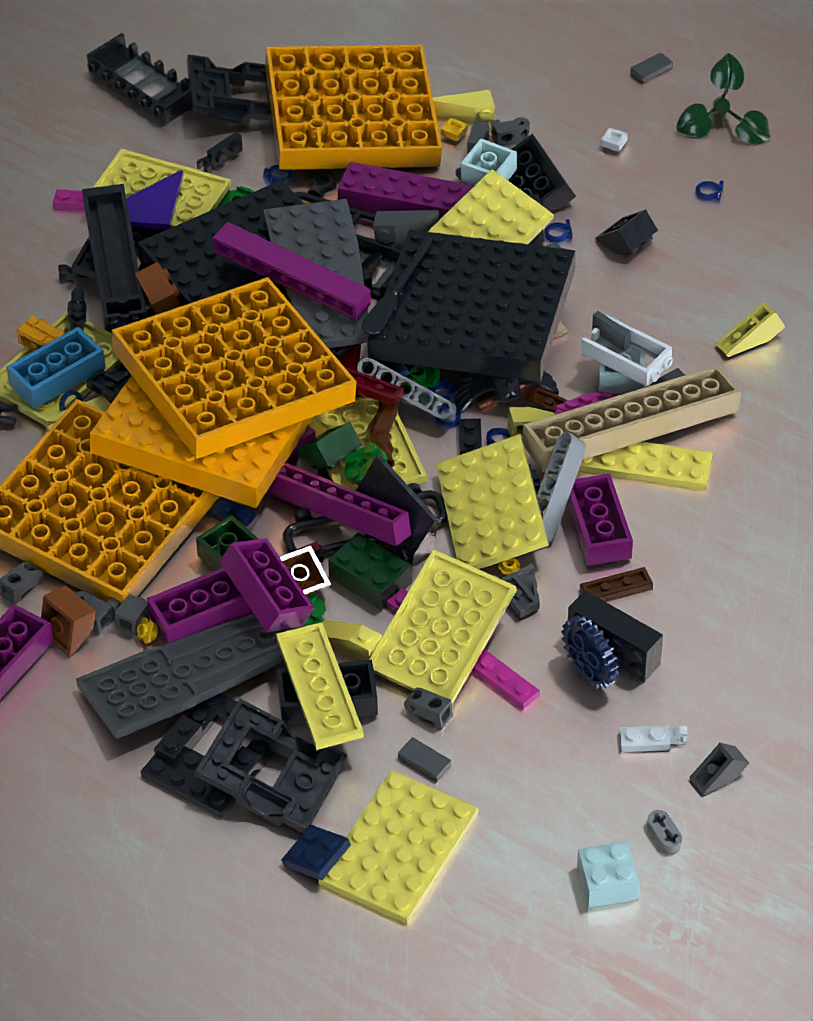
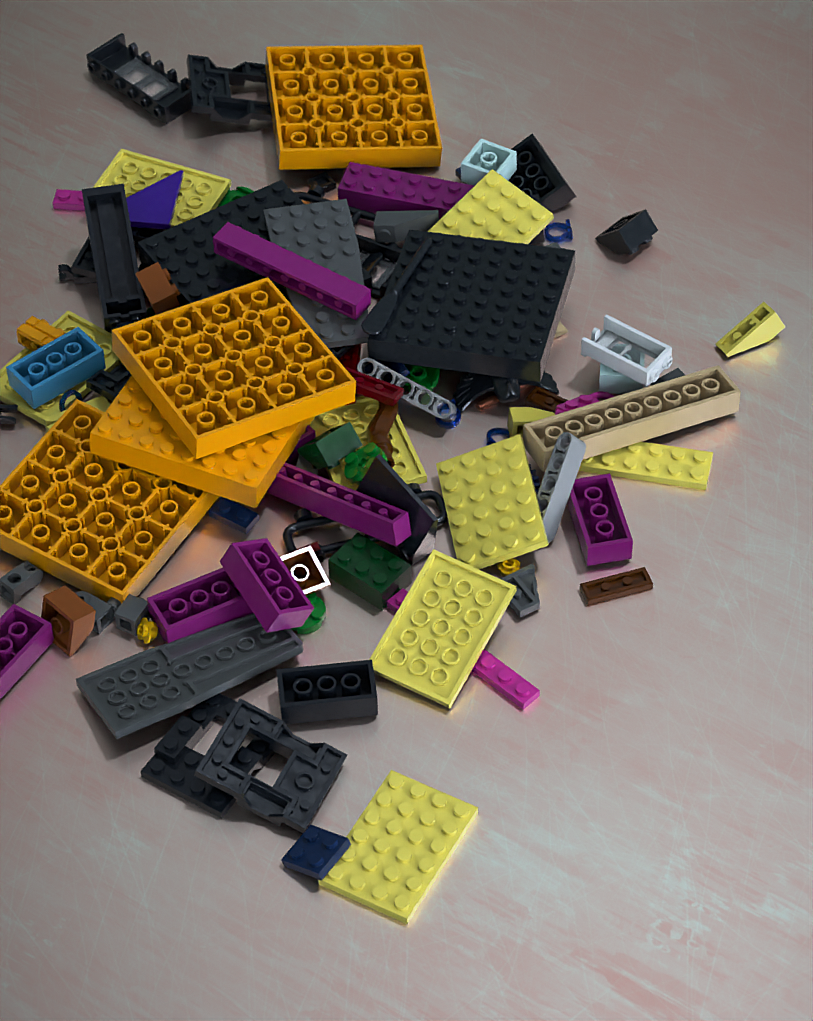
black hinge [67,287,87,331] -> none
dark green brick [196,515,259,571] -> none
black plate [197,132,243,173] -> none
clear blue piece [263,165,293,185] -> none
light yellow plate [276,622,364,750] -> none
light yellow slope [322,620,382,661] -> none
dark grey tile [398,737,451,781] -> none
dark grey leg [404,687,453,730] -> none
clear blue piece [427,380,457,400] -> none
light yellow slope [433,90,495,123] -> none
yellow plate [441,118,468,142] -> none
black plate [459,418,482,455] -> none
dark grey leg [467,121,490,155] -> none
dark grey leg [490,117,530,146] -> none
dark blue gear [561,615,619,690] -> none
black brick [568,590,663,682] -> none
light aqua brick [577,841,640,908] -> none
dark grey tile [592,311,630,352] -> none
white plate [601,128,628,151] -> none
white plate [620,725,687,752] -> none
dark grey tile [630,52,673,83] -> none
light grey beam [647,810,682,854] -> none
dark green plant [676,53,770,144] -> none
dark grey slope [689,742,749,795] -> none
clear blue piece [696,180,724,201] -> none

